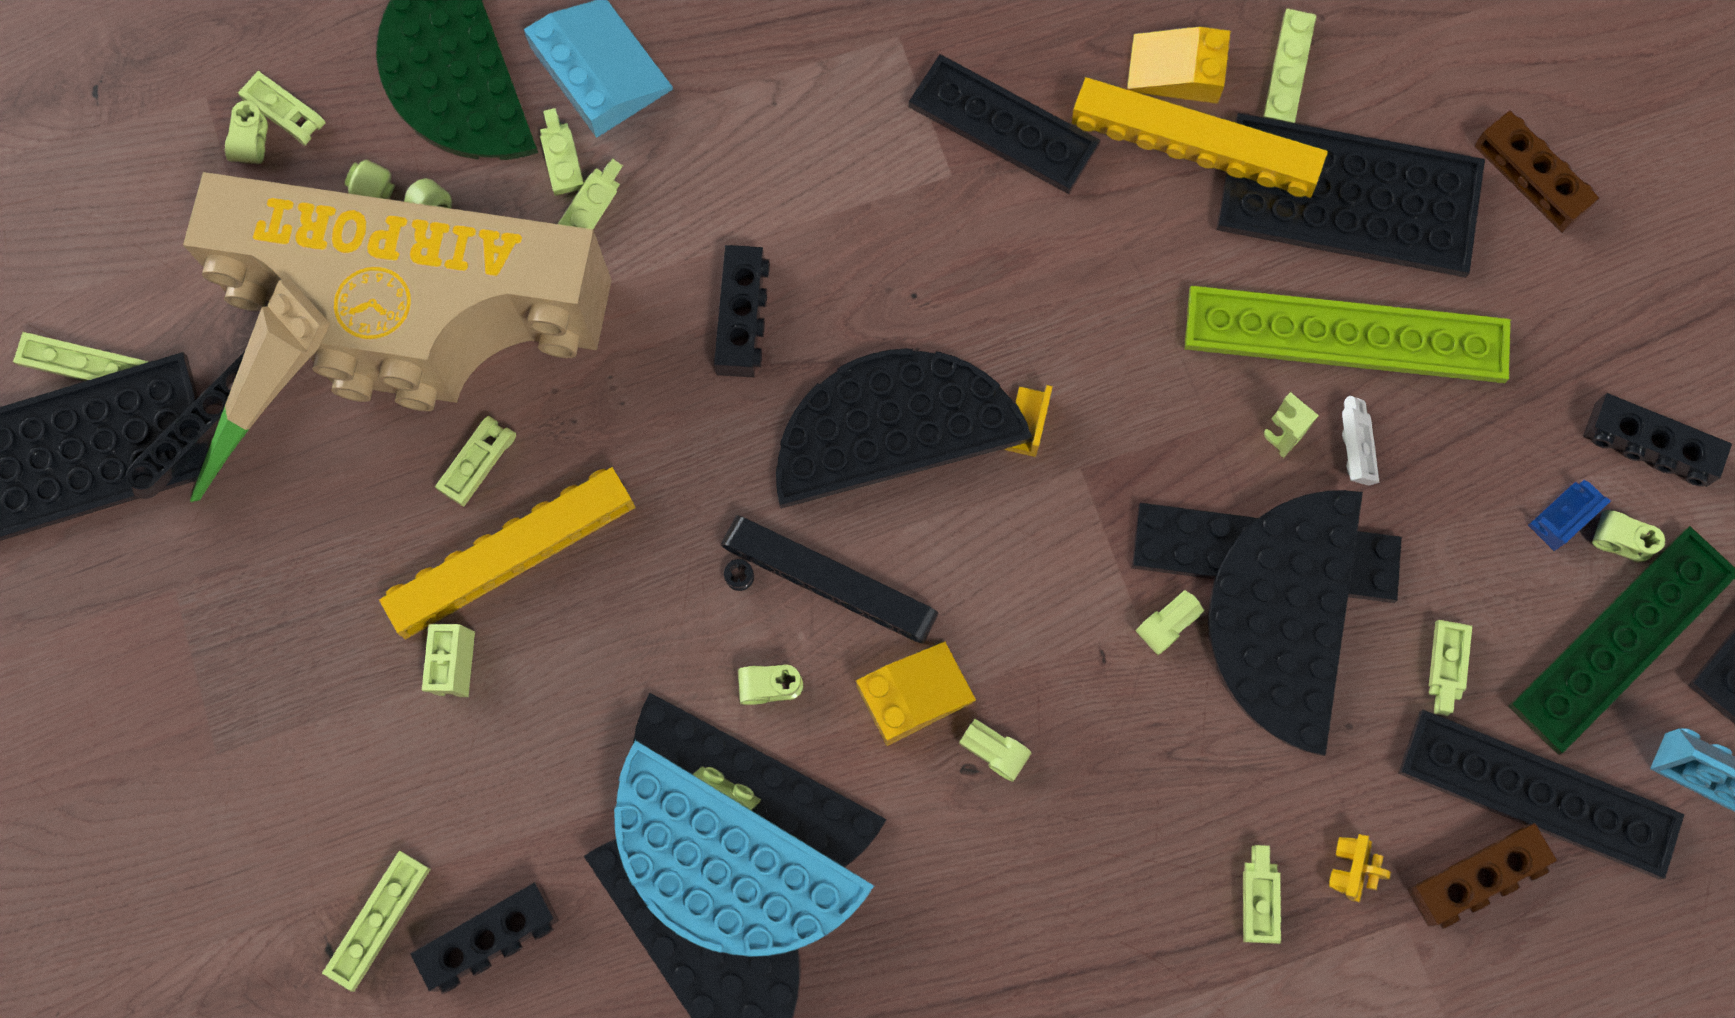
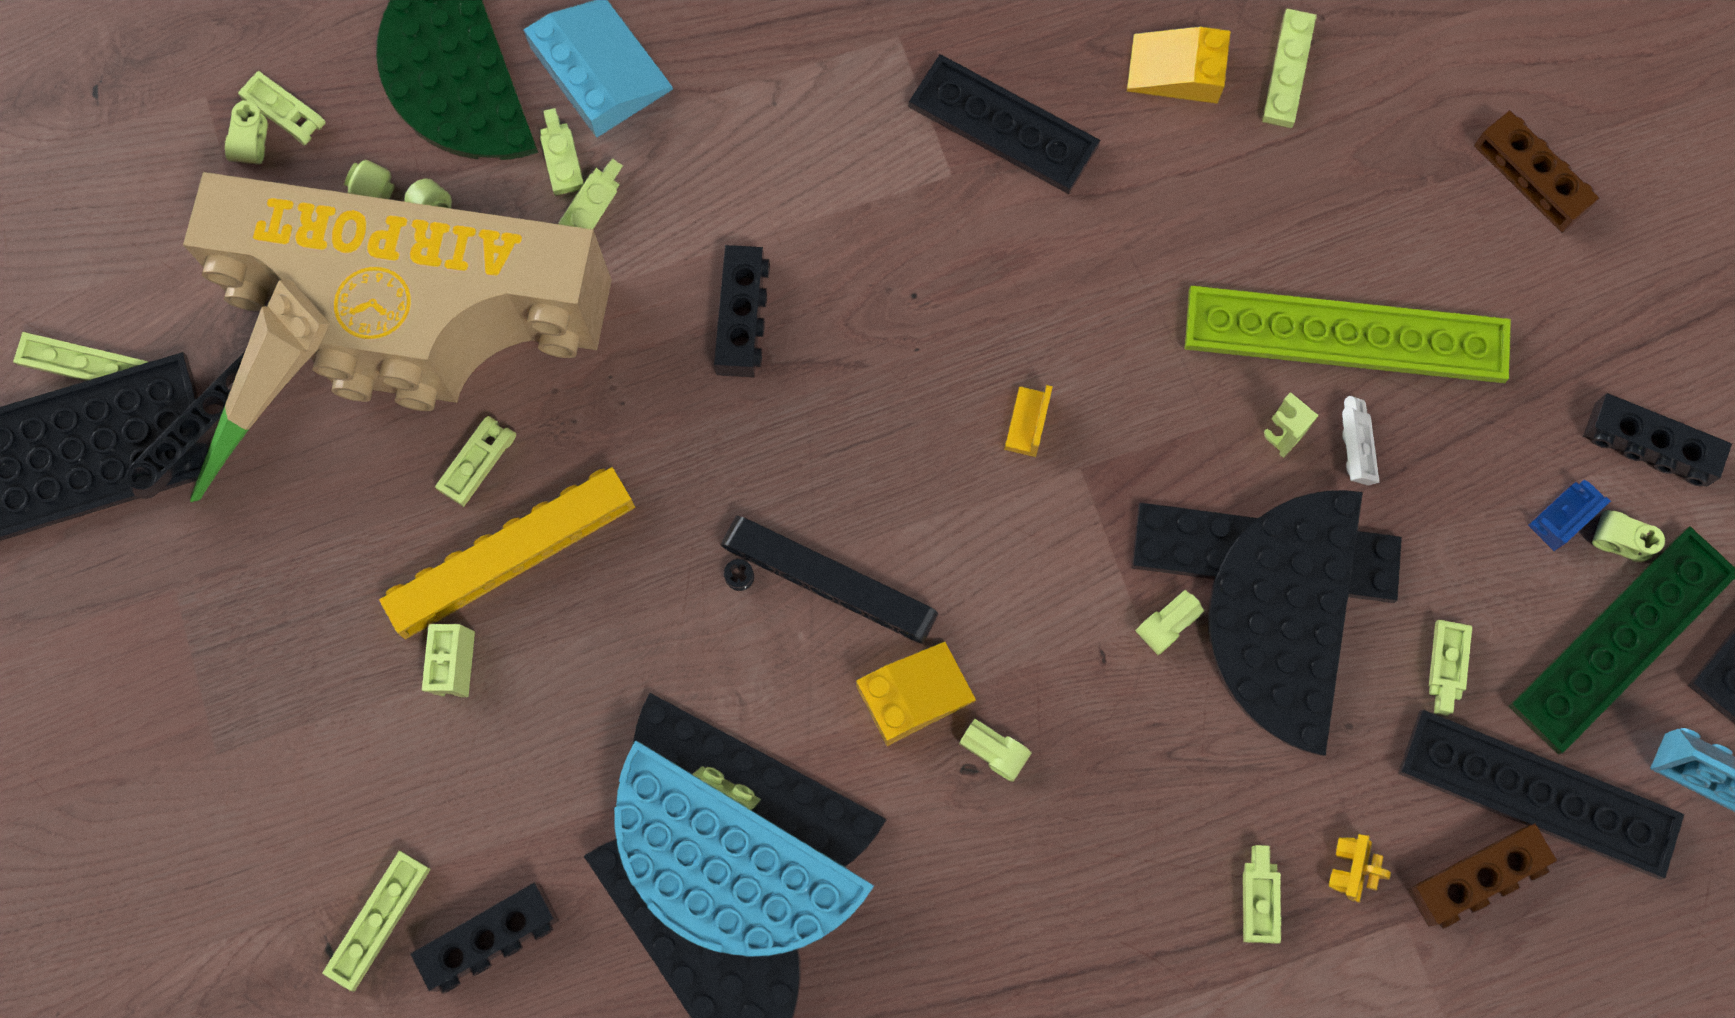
yellowish green piece [738,665,804,705] -> none
black plate [776,348,1032,509] -> none
yellow brick [1072,77,1328,198] -> none
black plate [1216,113,1485,278] -> none

